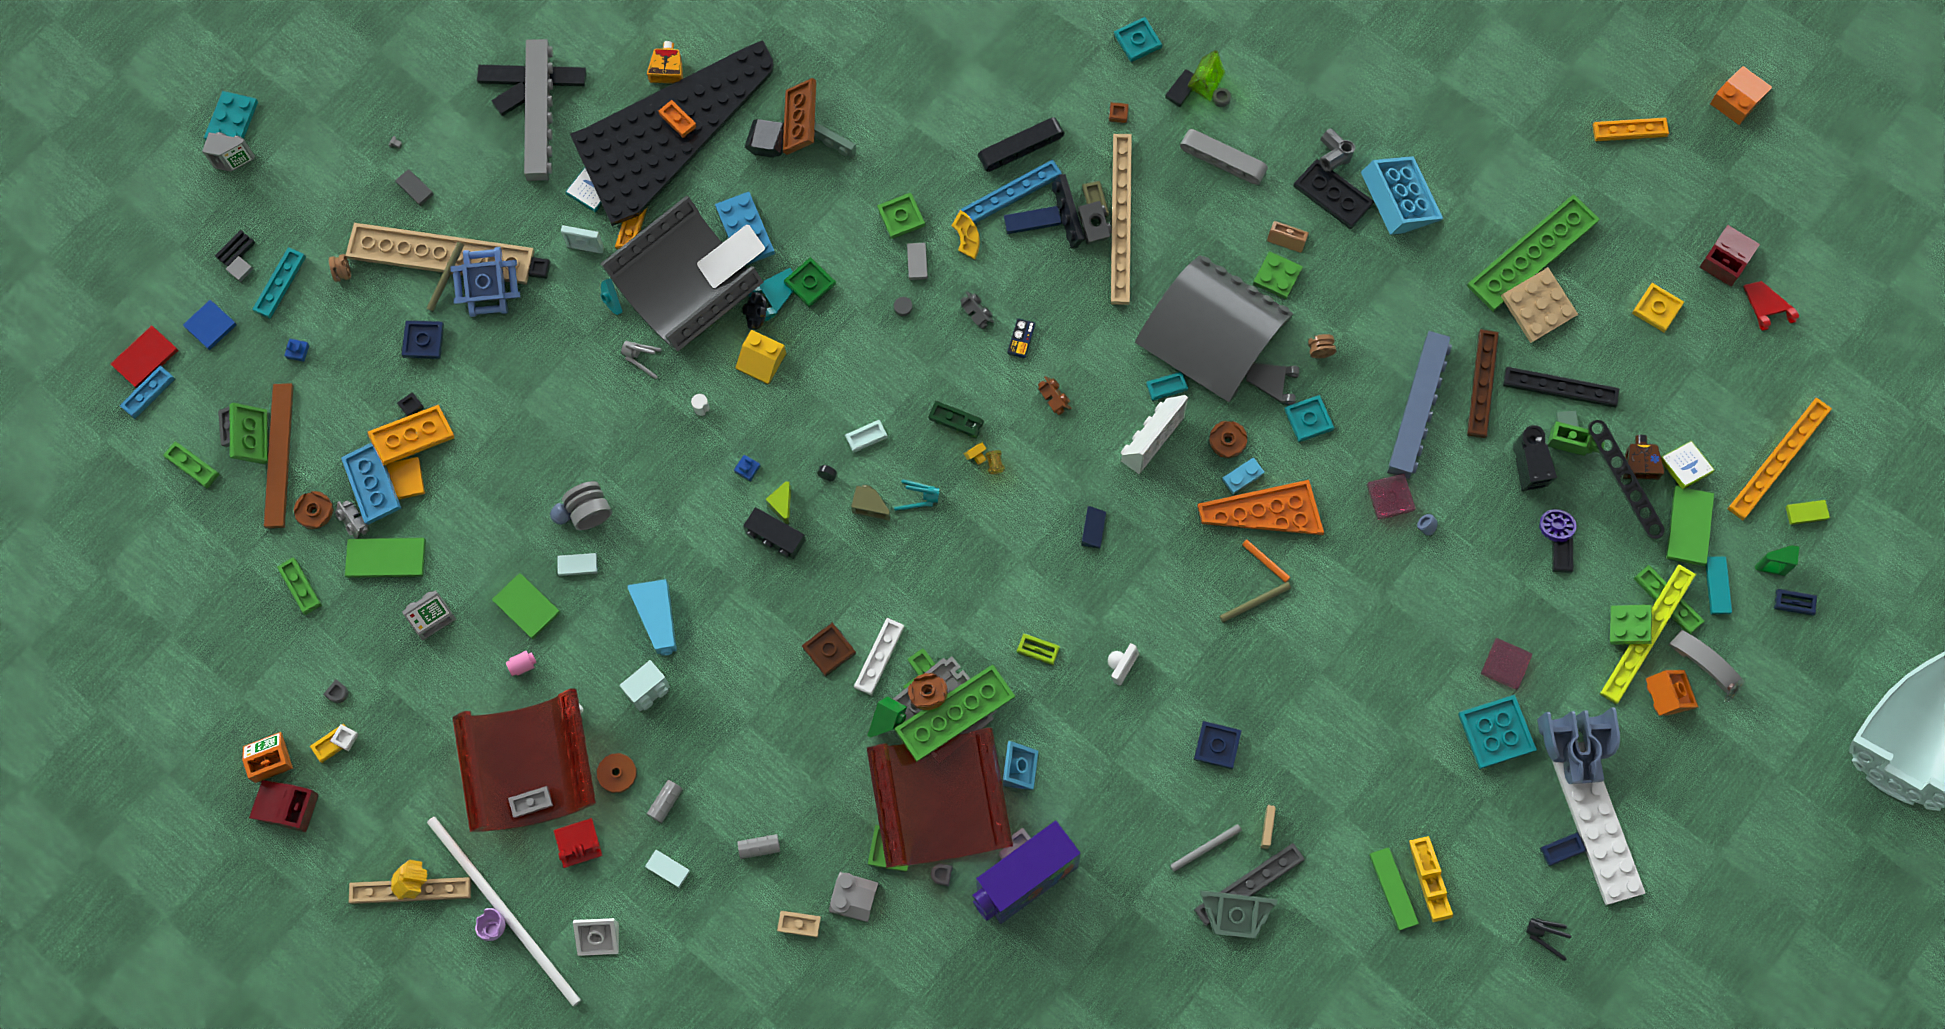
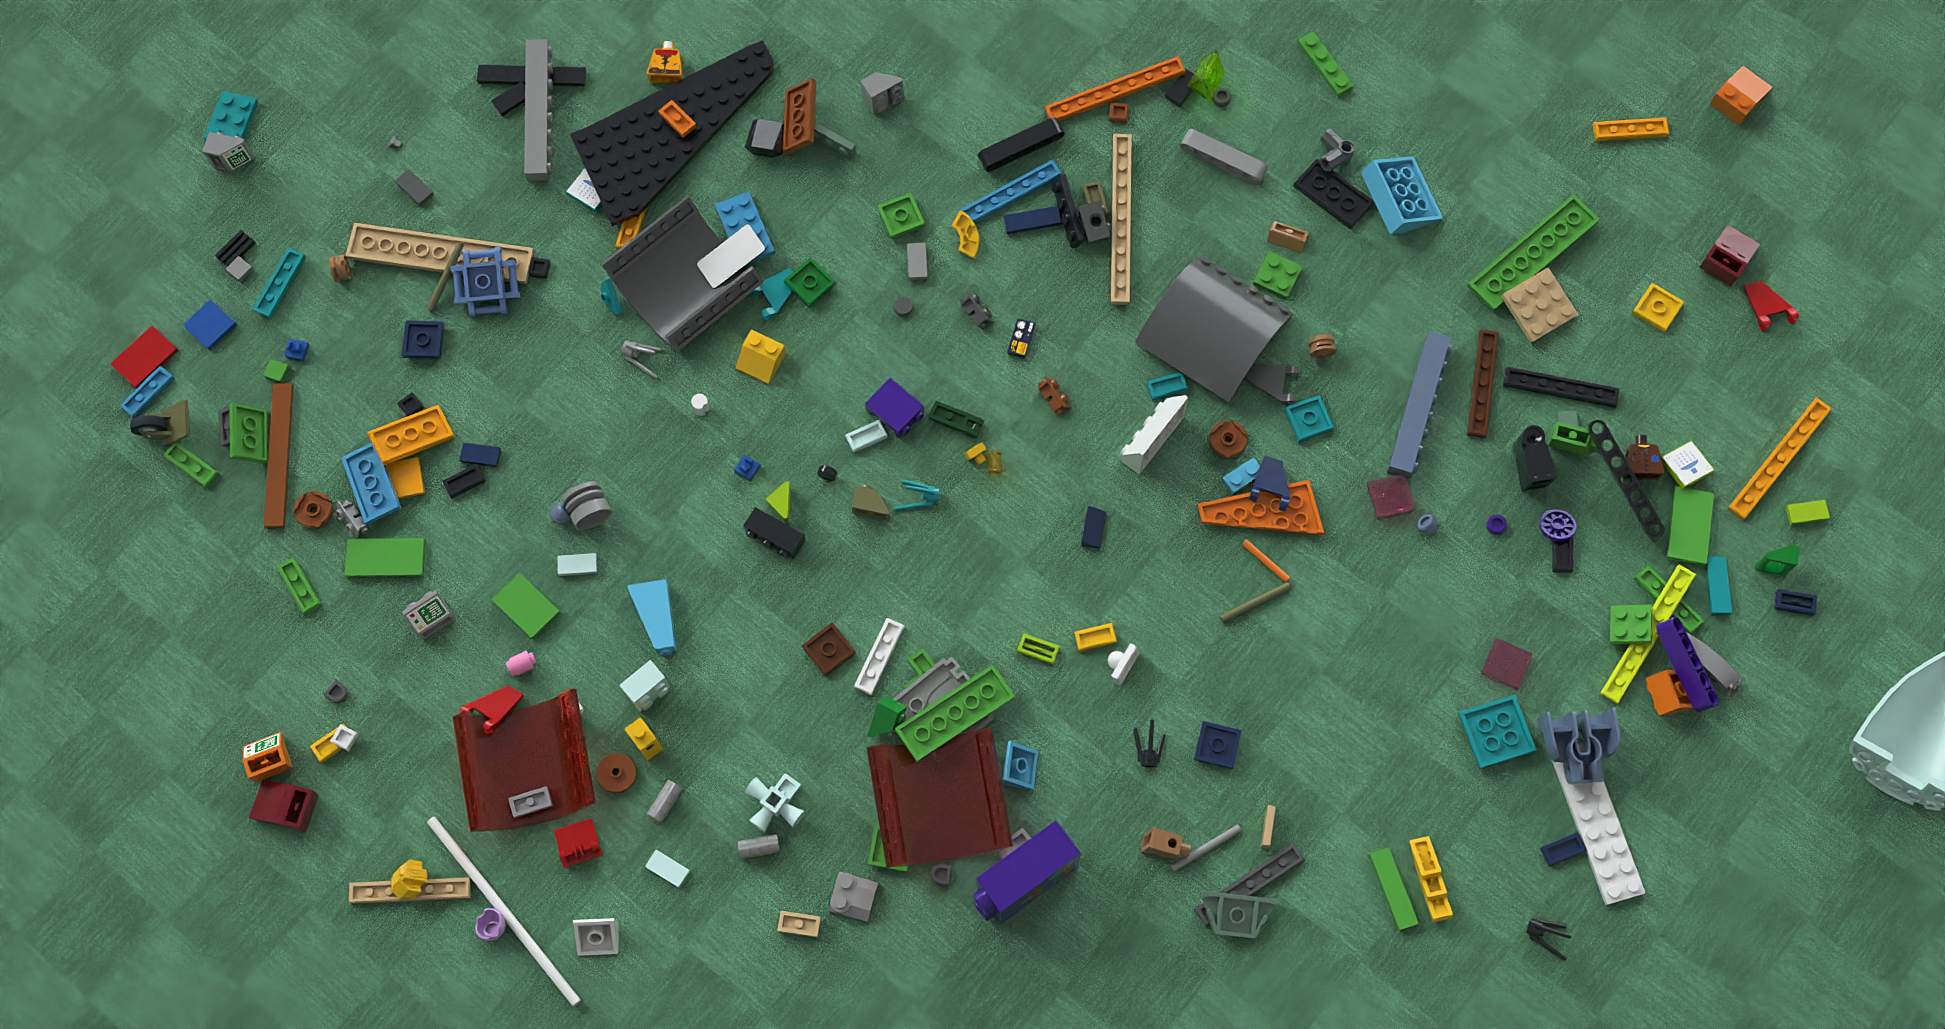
light aqua tile [561,225,604,253] -> none
black dish [742,292,767,330] -> none
dark orange plate [908,673,948,710] -> none
teal tile [1114,17,1162,62] -> none
none -> olive plate [130,400,190,447]
none -> bright green tile [263,359,290,383]
none -> black tile [442,464,486,499]
none -> dark blue tile [459,443,501,467]
none -> red flag [459,685,524,735]
none -> yellow torso [624,717,664,761]
none -> light aqua brick [745,773,805,833]
none -> light grey slope [860,72,904,115]
none -> dark purple panel [865,378,924,438]
none -> orange tile [1045,56,1185,122]
none -> yellow tile [1074,623,1117,652]
none -> black plant [1133,719,1165,768]
none -> medium nougat torso [1141,827,1191,859]
none -> dark blue flag [1249,455,1290,511]
none -> bright green plate [1297,31,1353,97]
none -> dark purple tile [1486,515,1507,535]
none -> dark purple beam [1656,617,1719,712]

